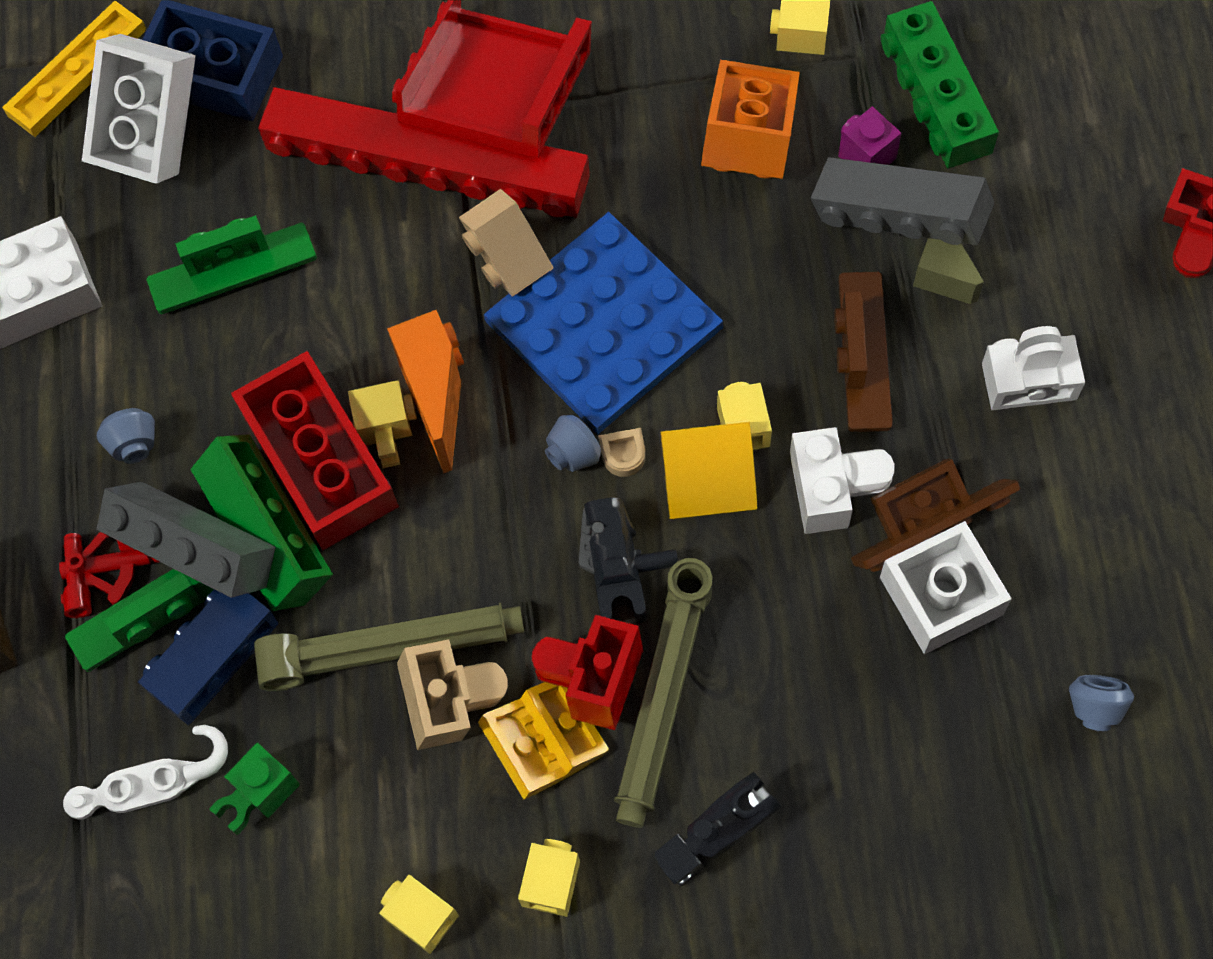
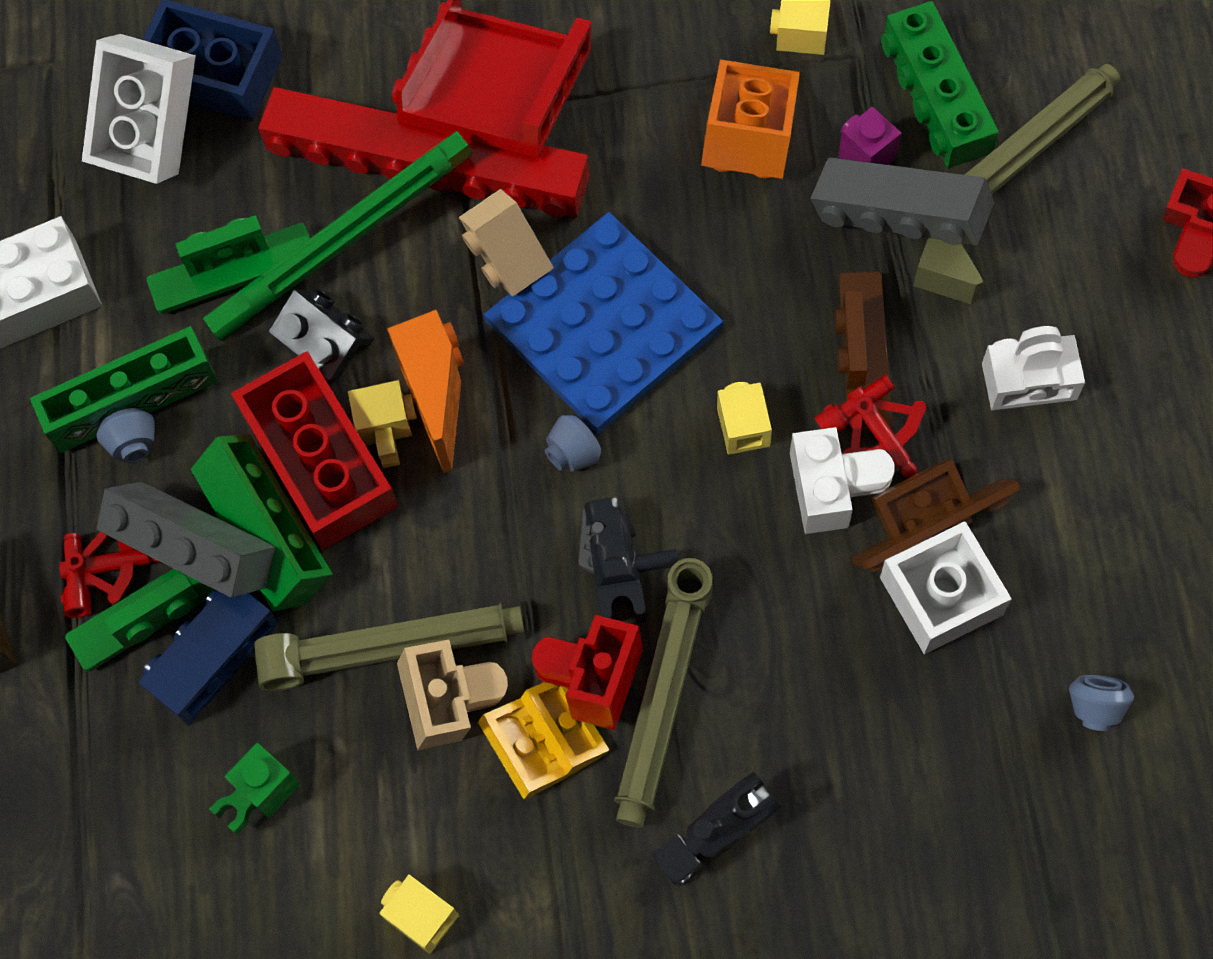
yellow plate [2,1,147,137] -> none
white piece [63,725,228,820] -> none
light yellow brick [518,839,580,917] -> none
tan tile [598,428,645,477] -> none
yellow slope [660,422,757,519] -> none
none -> green brick [30,326,218,454]
none -> green piece [203,131,473,341]
none -> bracket [269,288,375,381]
none -> red piece [814,374,926,478]
none -> olive piece [965,64,1120,195]

